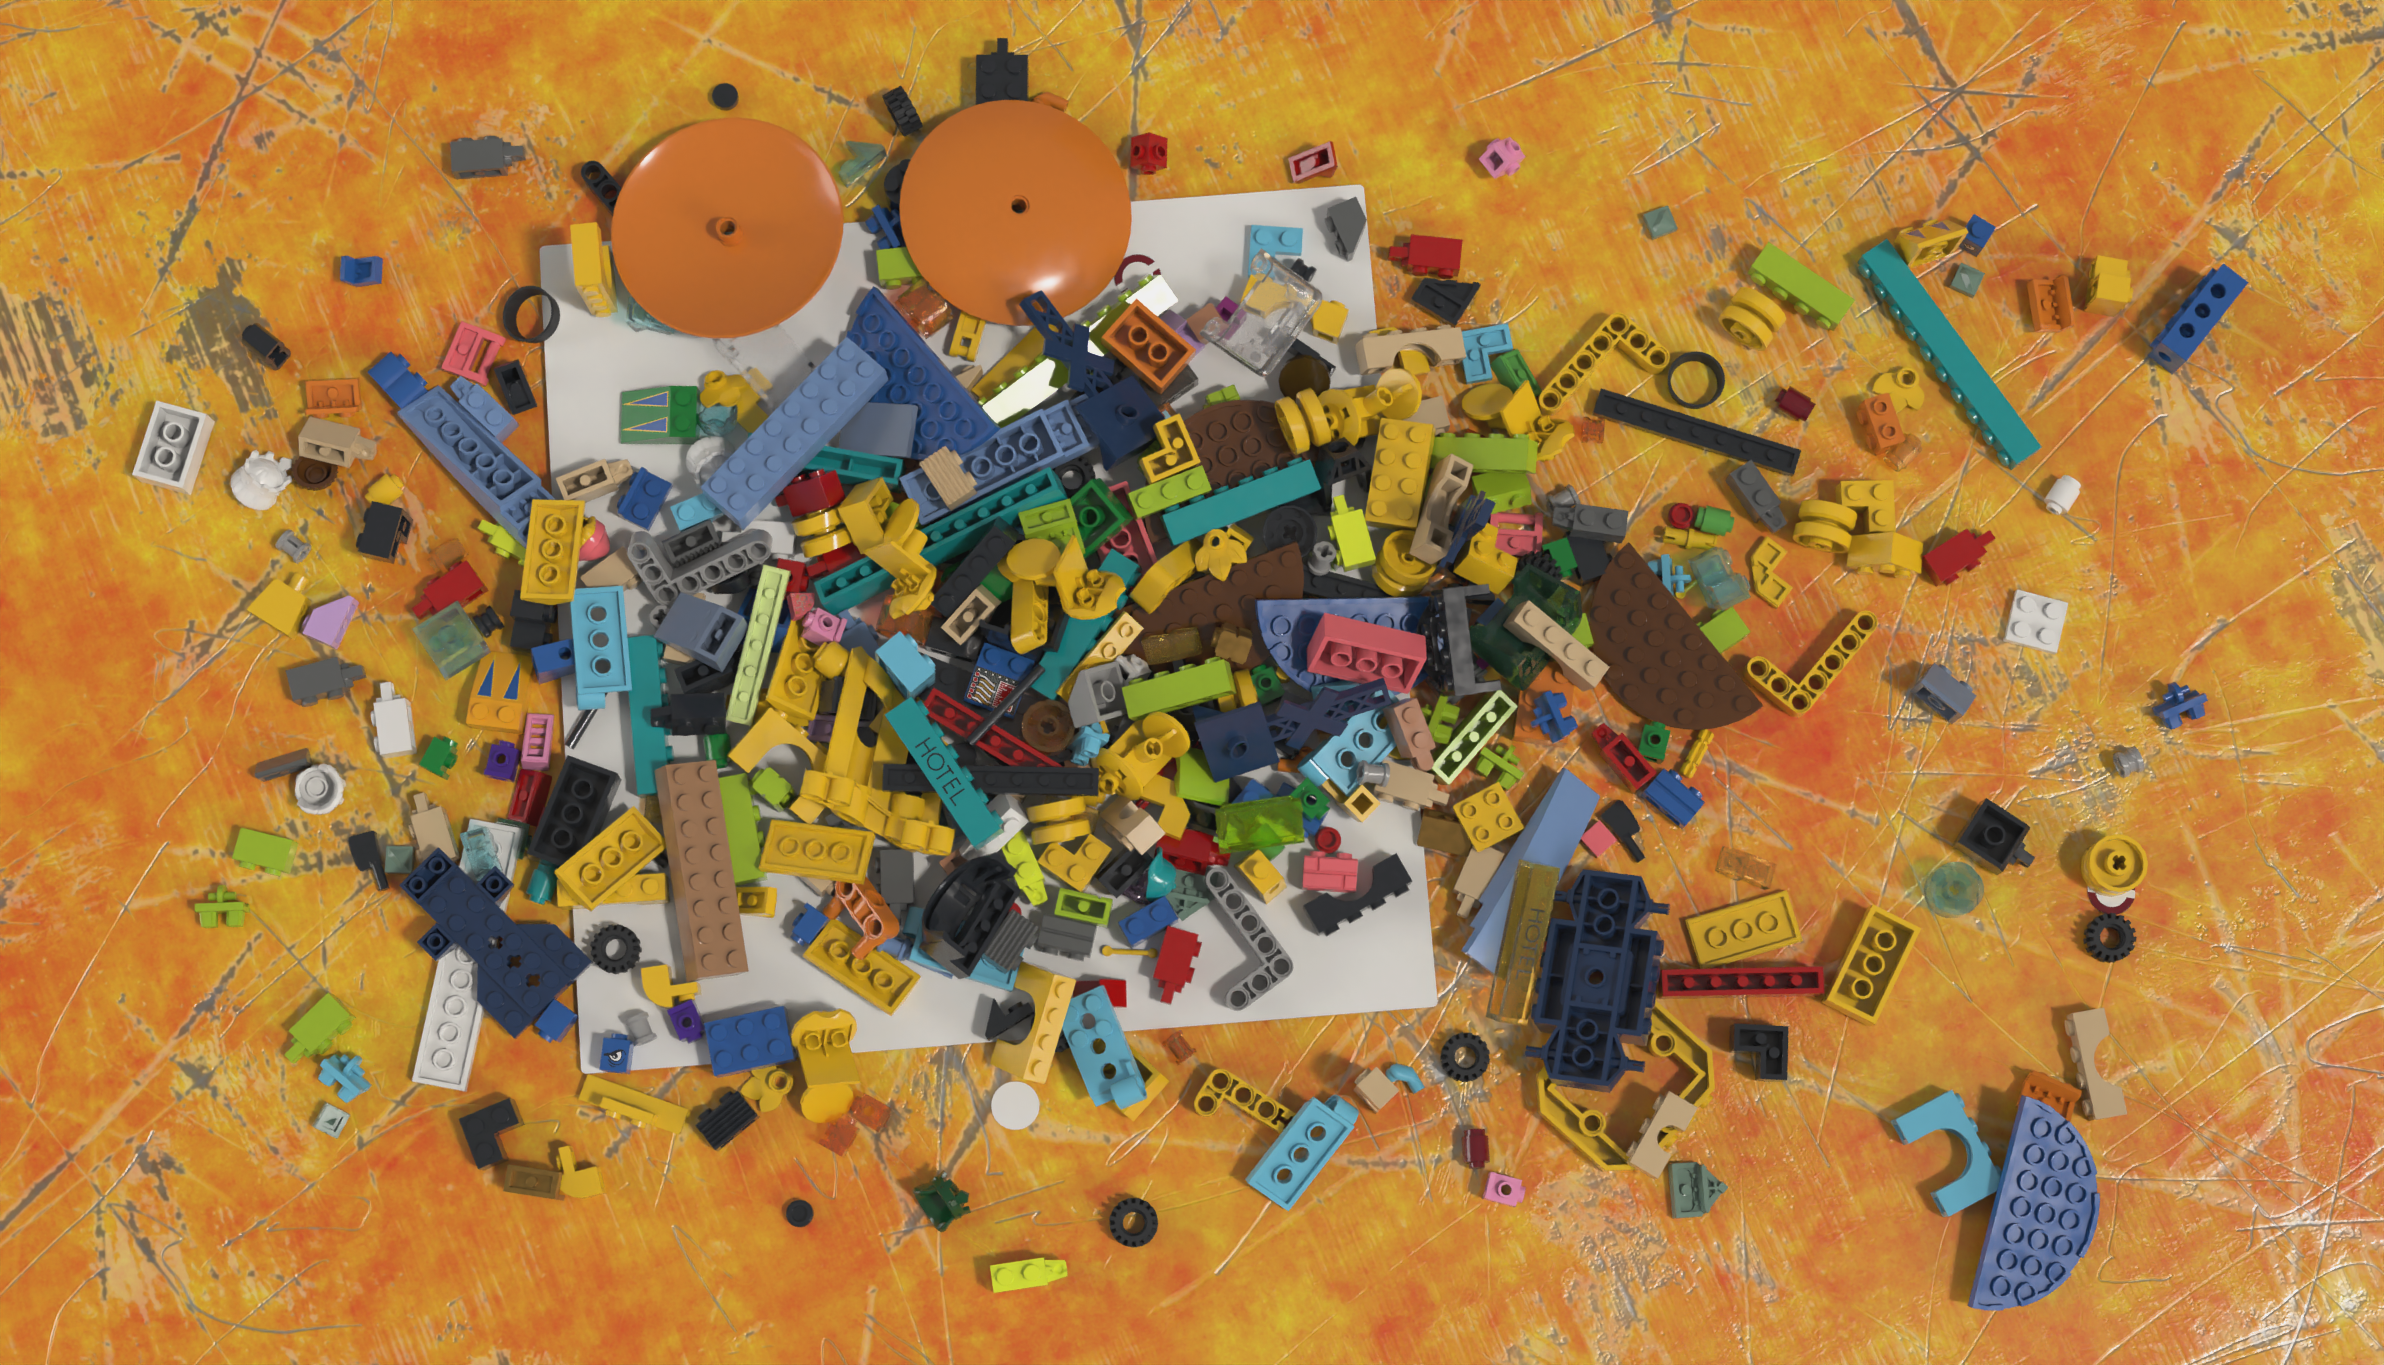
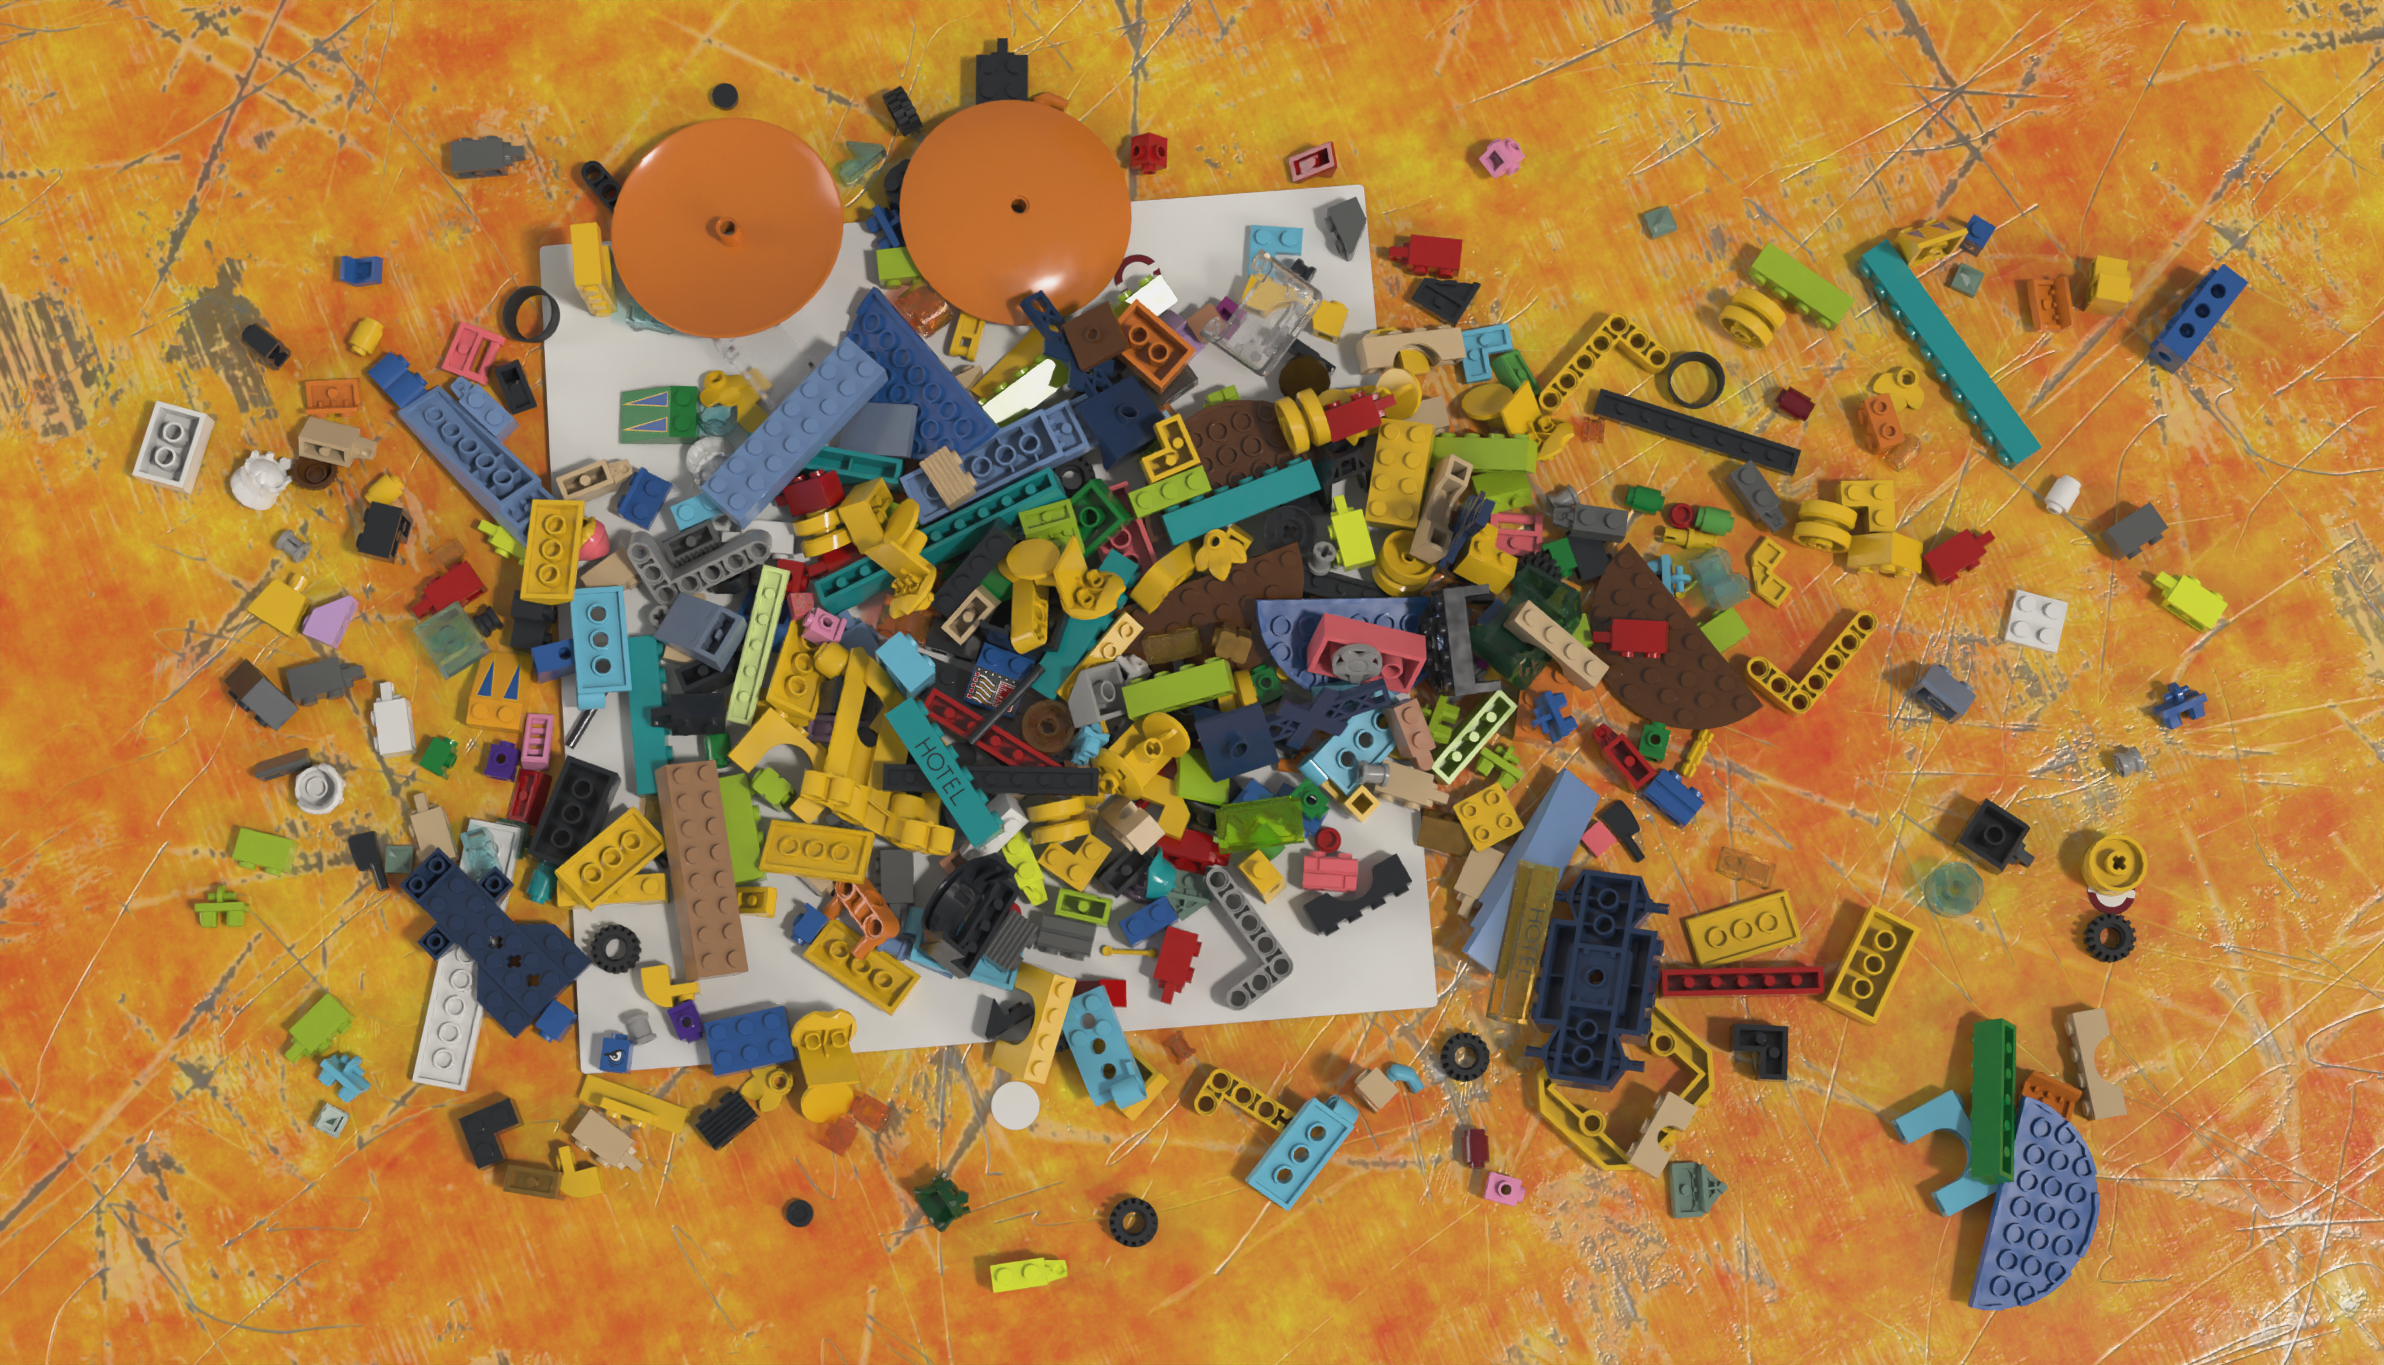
none -> brick [224,658,299,731]
none -> yellow brick [348,317,384,357]
none -> tan hinge [571,1109,645,1173]
none -> reddish brown plate [1062,301,1130,372]
none -> red hinge [1324,390,1397,443]
none -> light grey wheel [1332,644,1382,684]
none -> red hinge [1593,619,1669,659]
none -> green brick [1625,484,1665,516]
none -> green brick [1969,1018,2016,1185]
none -> dark grey brick [2101,502,2168,561]
none -> neon yellow hinge [2152,571,2228,634]

